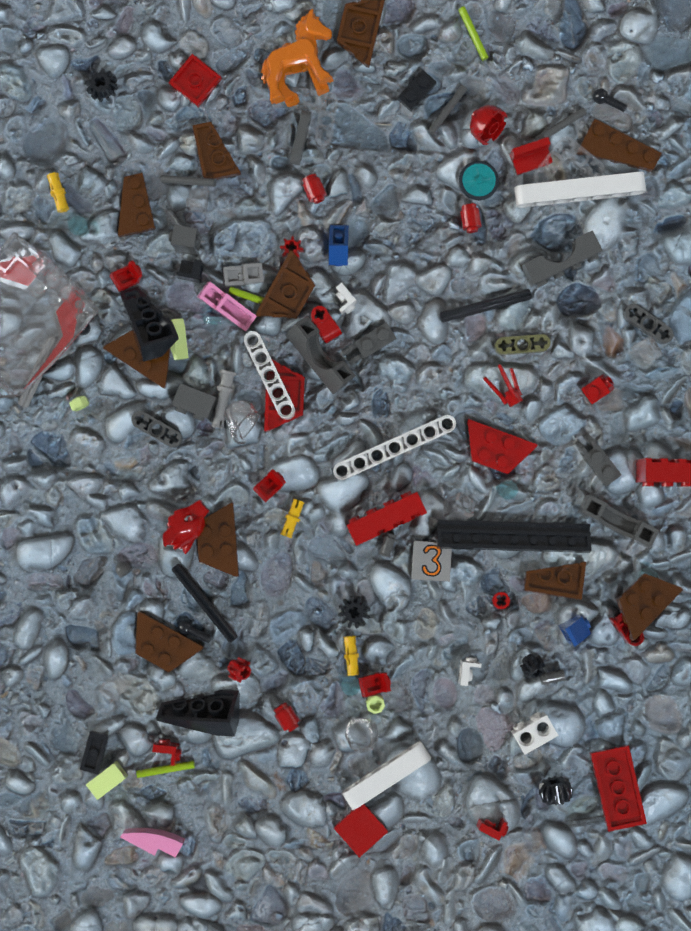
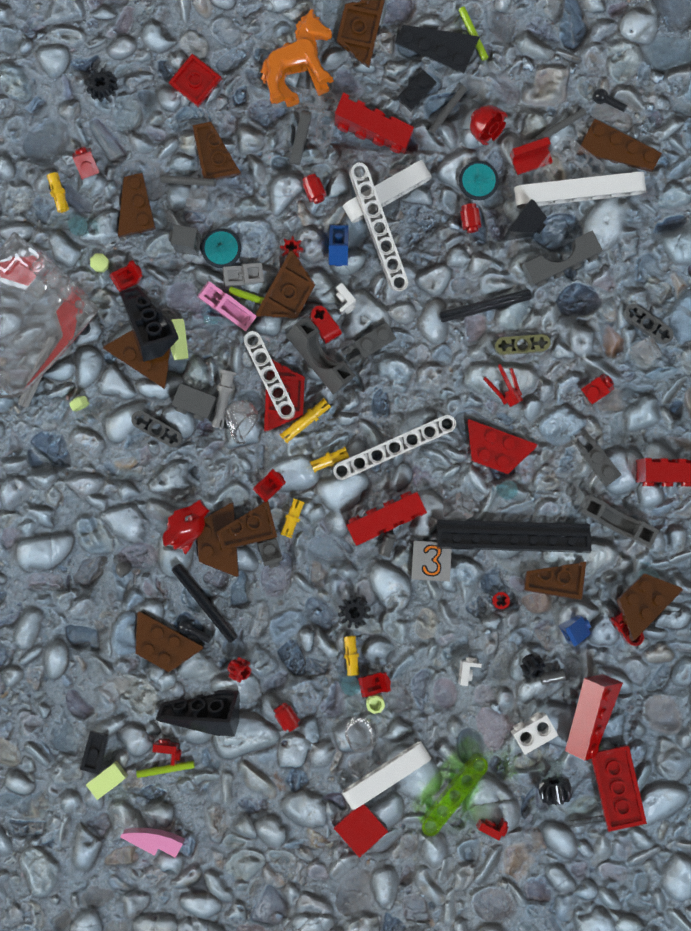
black panel [176,259,204,283] -> none
none -> bracket [73,147,100,179]
none -> yellowish green tile [90,253,109,272]
none -> teal wheel [201,228,242,268]
none -> reddish brown wing [216,501,277,551]
none -> dark grey bracket [258,538,284,569]
none -> yellow pin [279,398,331,443]
none -> yellow pin [310,447,350,473]
none -> red wedge [335,92,414,154]
none -> white beam [342,160,432,223]
none -> white beam [349,163,408,291]
none -> black wing [395,25,480,74]
none -> clear neon green beam [421,753,488,836]
none -> black slope [503,199,547,241]
none -> wedge [565,674,623,761]

